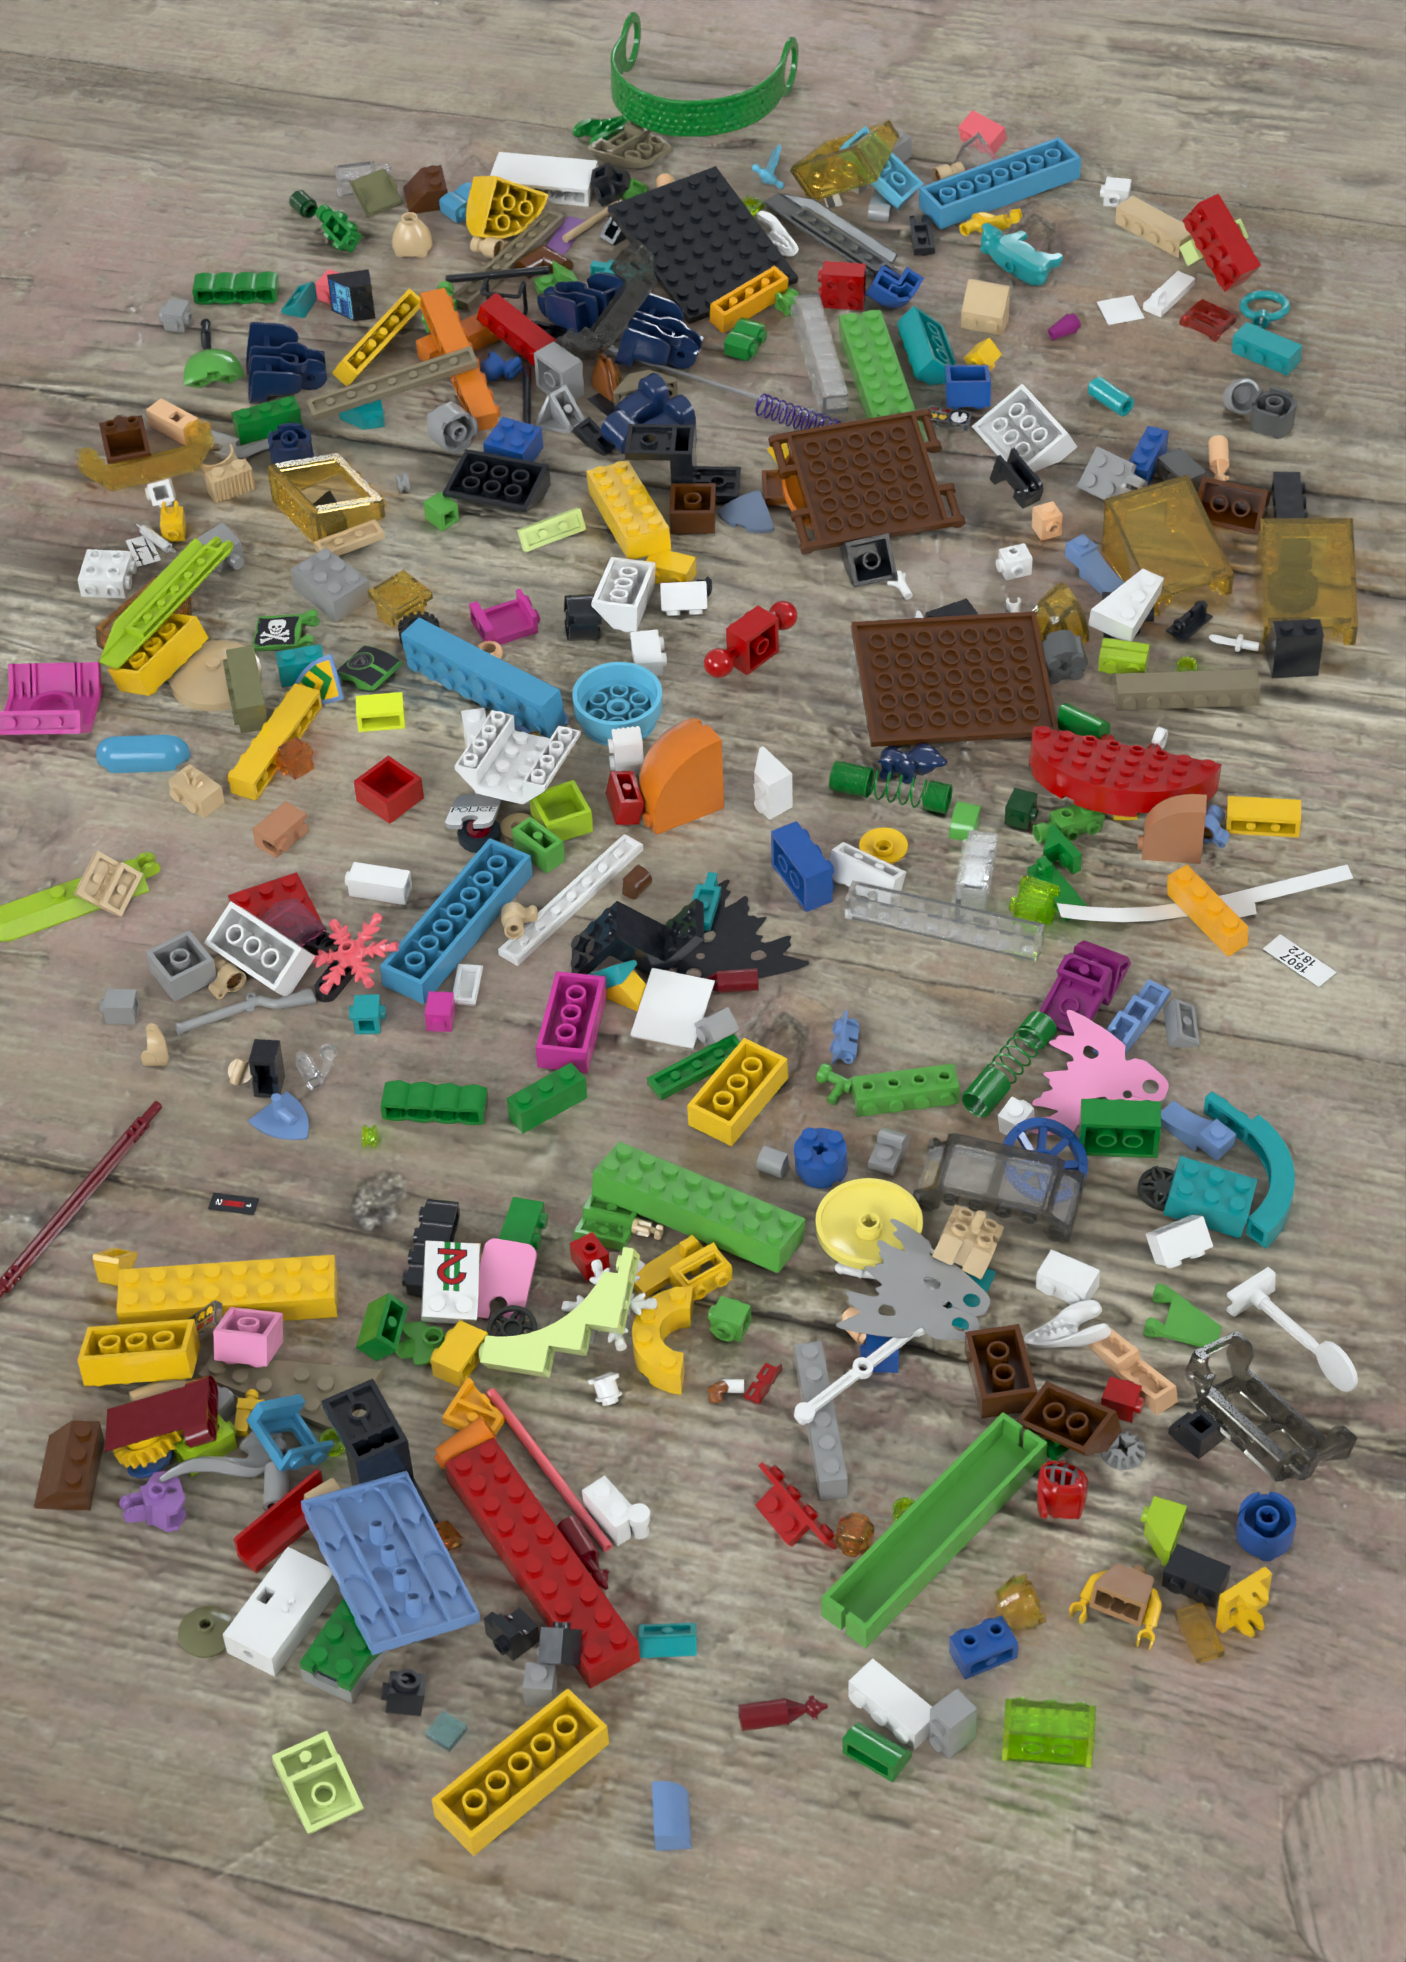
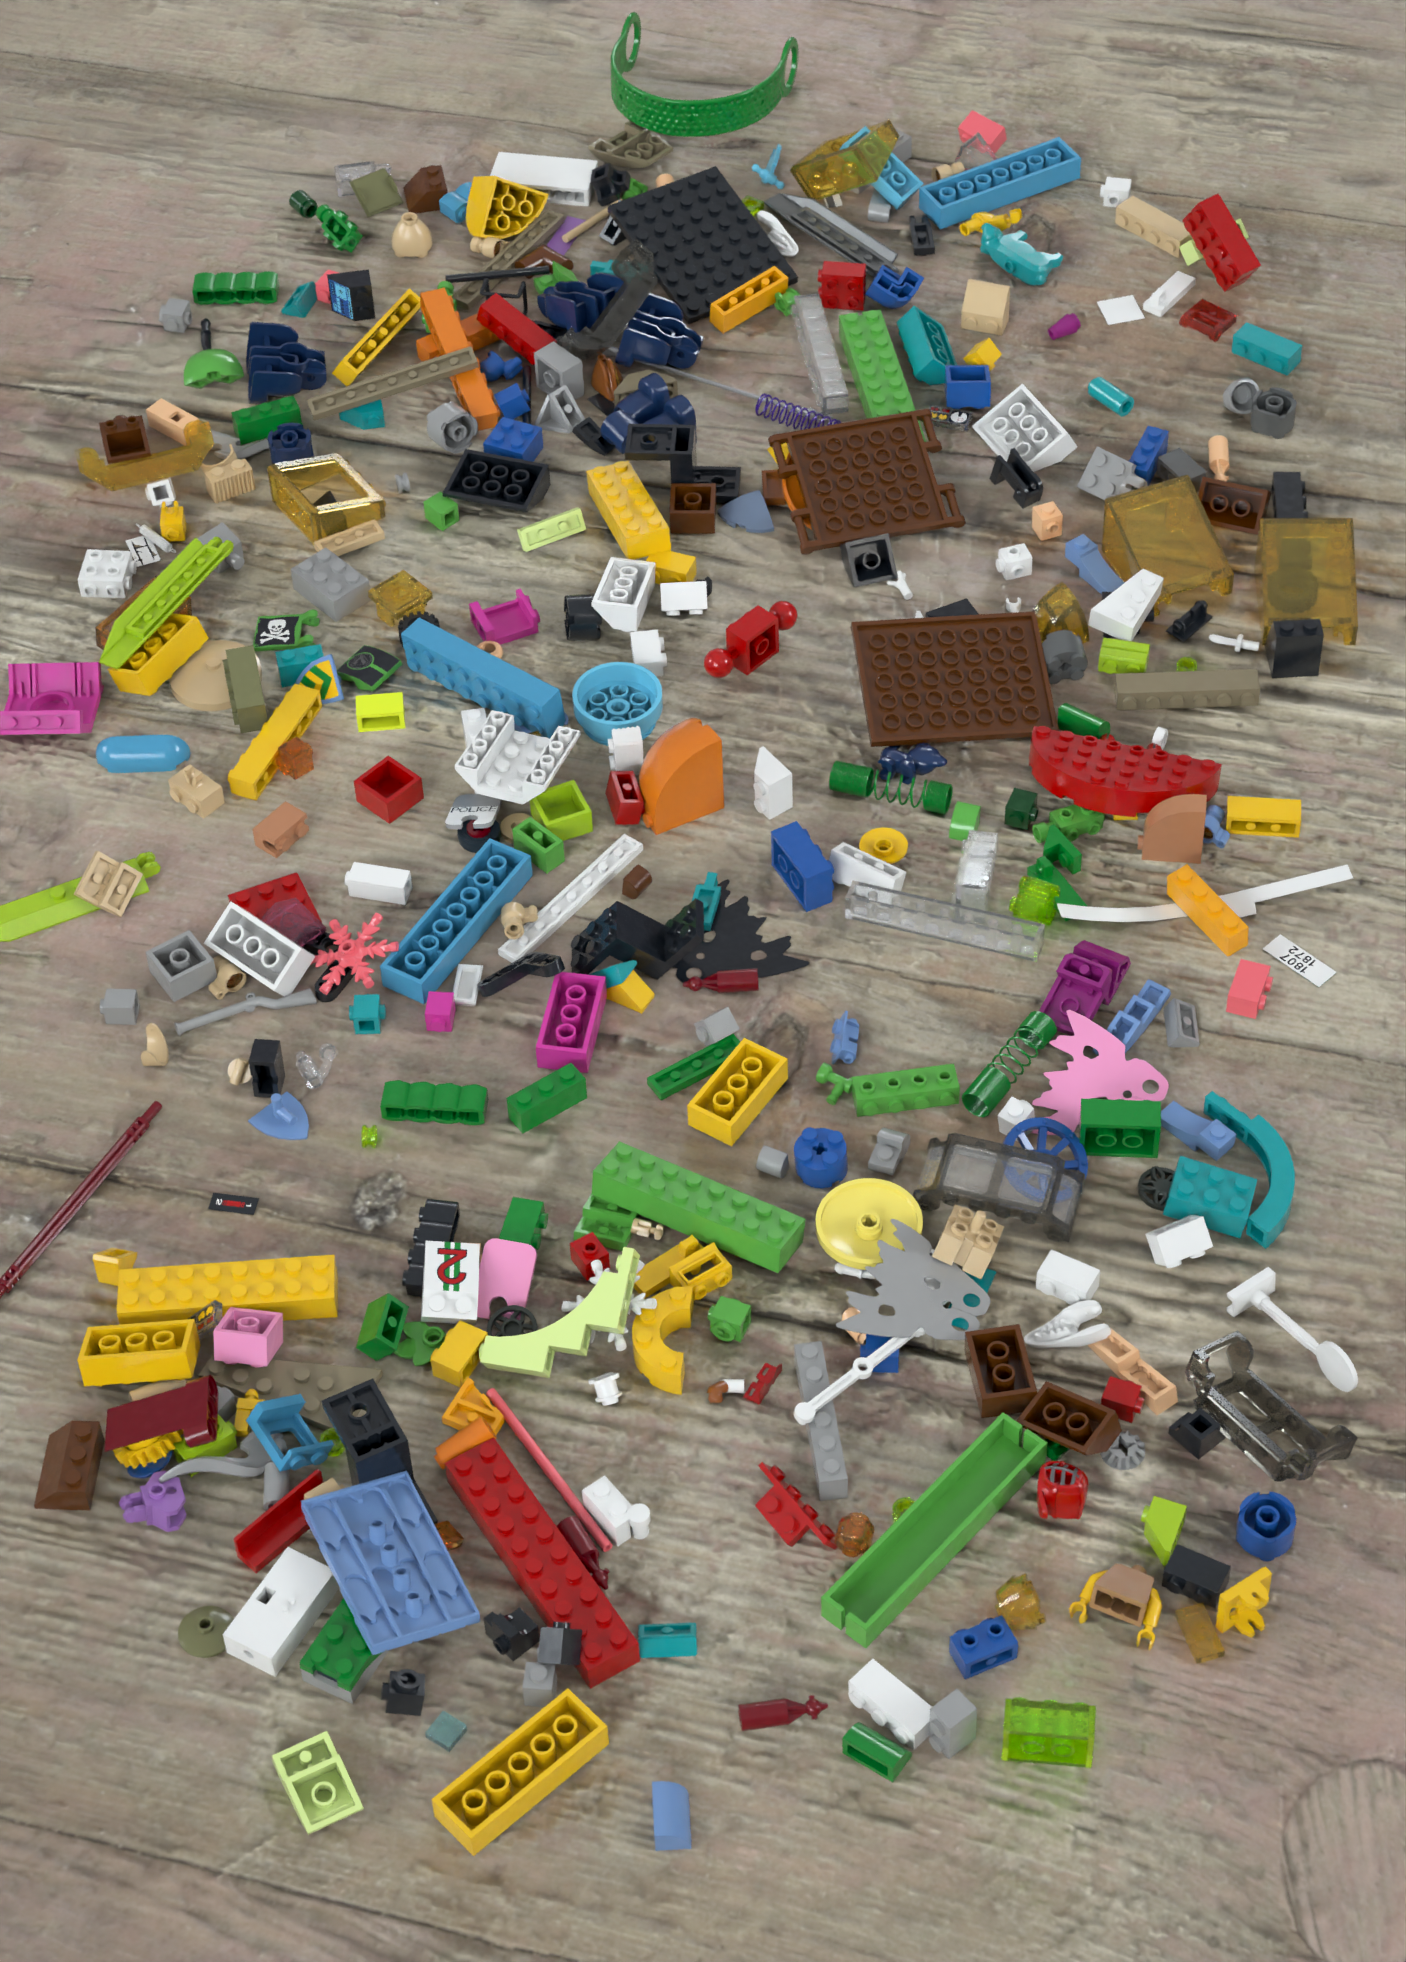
green animal [573,115,630,144] -> none
white piece [630,968,715,1050] -> none
green brick [724,317,767,361] -> none
bright green flag [1143,1283,1222,1351] -> none
teal piece [1239,290,1290,329] -> none
none -> black beam [477,952,565,997]
none -> blue brick [494,383,530,419]
none -> coral brick [1226,959,1273,1019]

